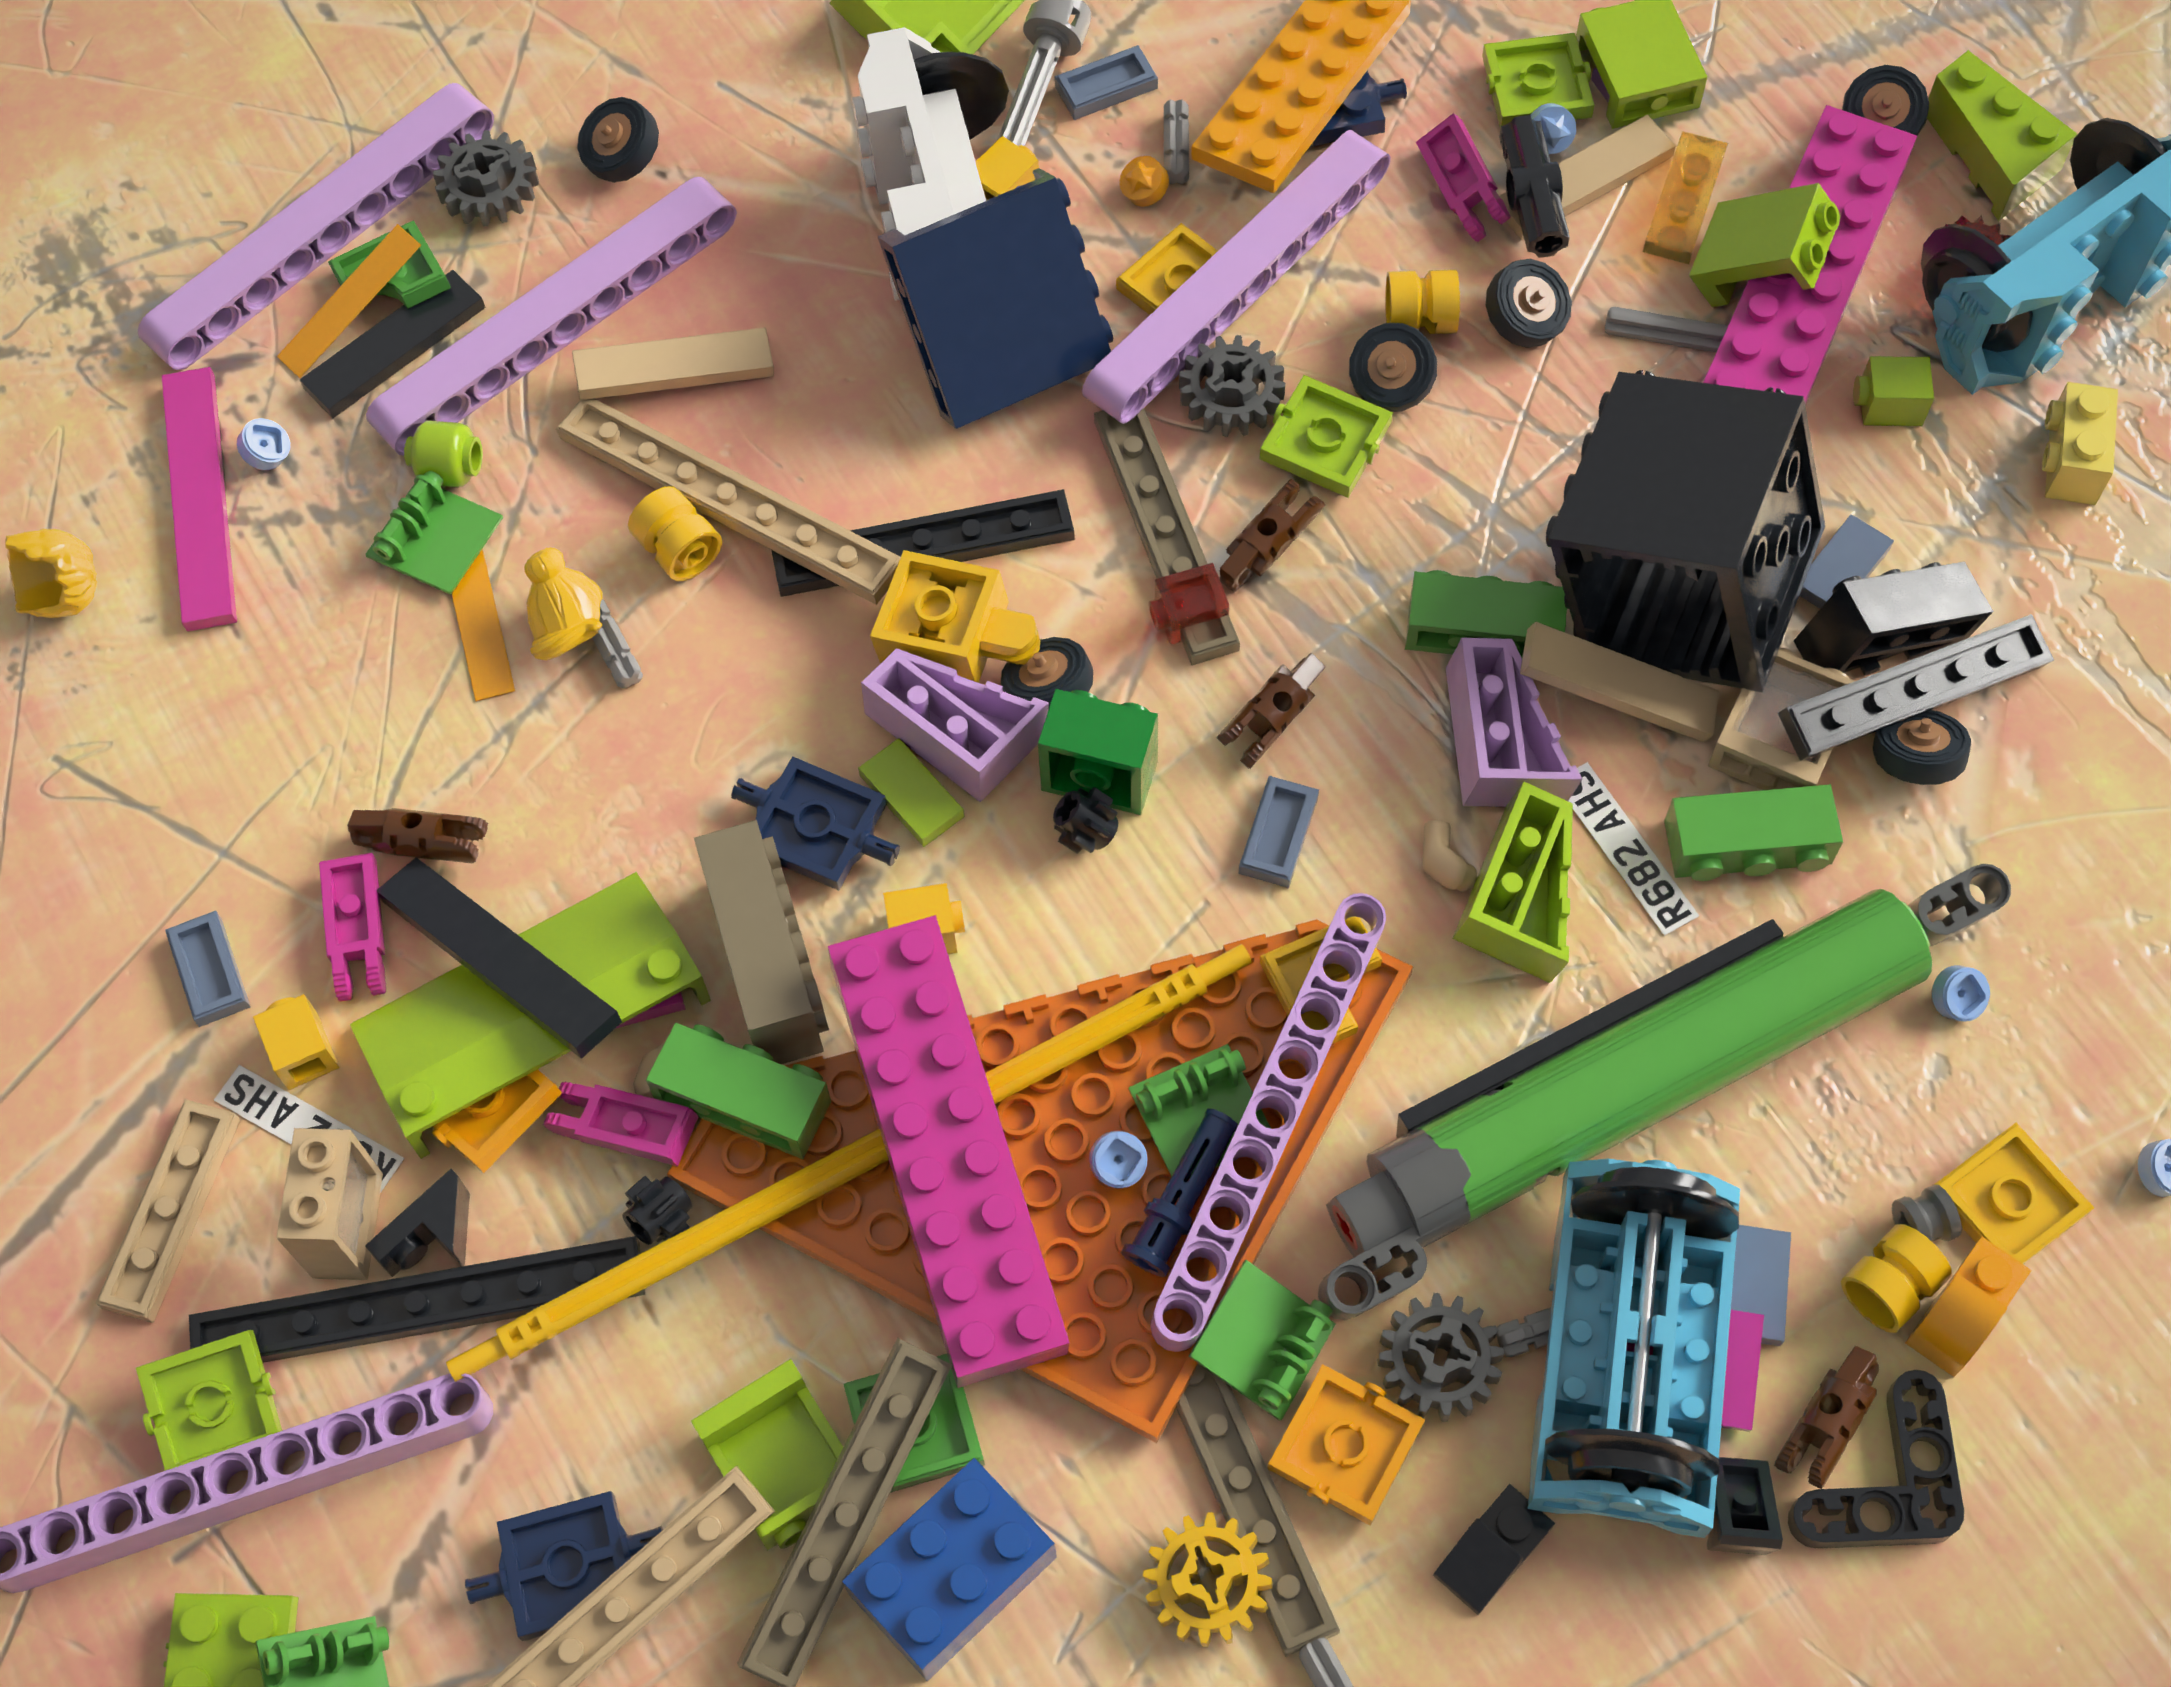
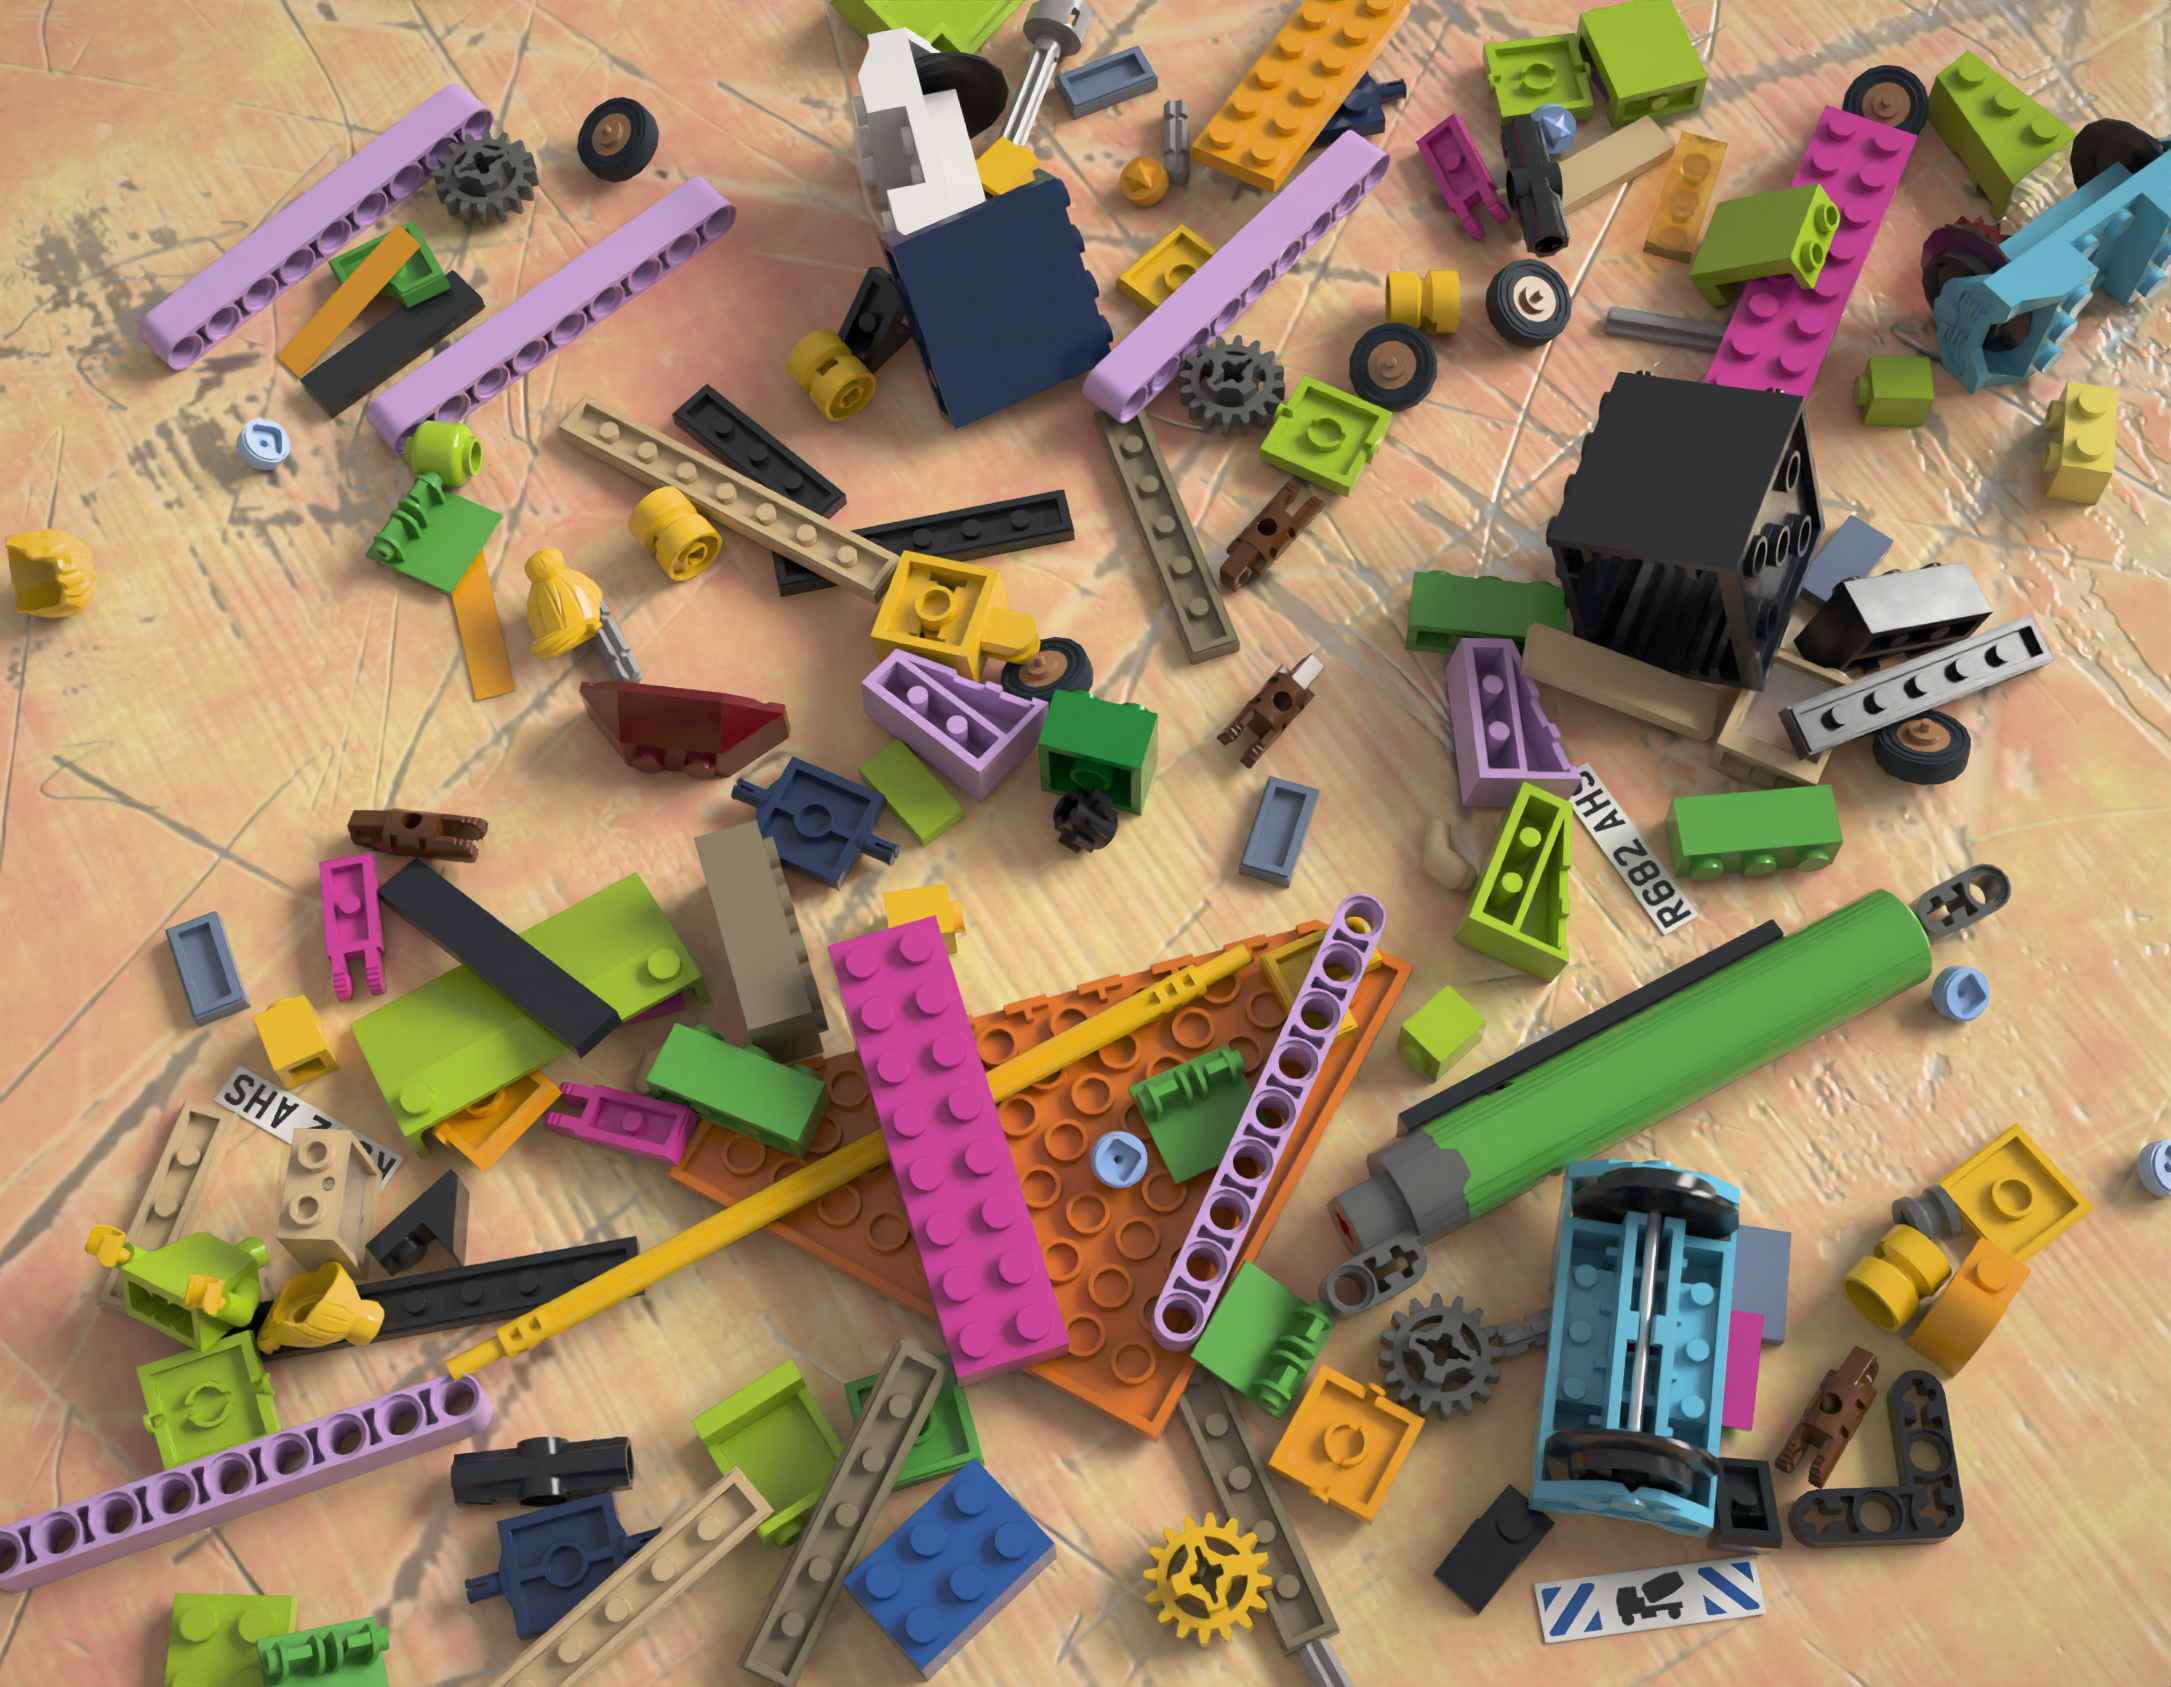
dark pink tile [162,367,237,632] -> none
tan tile [572,327,774,400] -> none
black gear [622,1176,692,1245] -> none
dark blue pin [1121,1108,1238,1277] -> none
clear red bracket [1148,563,1229,645] -> none
none -> lime torso [84,1224,269,1353]
none -> yellow hair [257,1261,384,1354]
none -> black piece [451,1436,634,1508]
none -> dark red wedge [579,681,791,779]
none -> black tile [672,384,847,520]
none -> yellow wheel [785,328,877,422]
none -> black slope [838,267,912,374]
none -> lime brick [1397,984,1487,1082]
none -> white sticker [1534,1555,1767,1644]

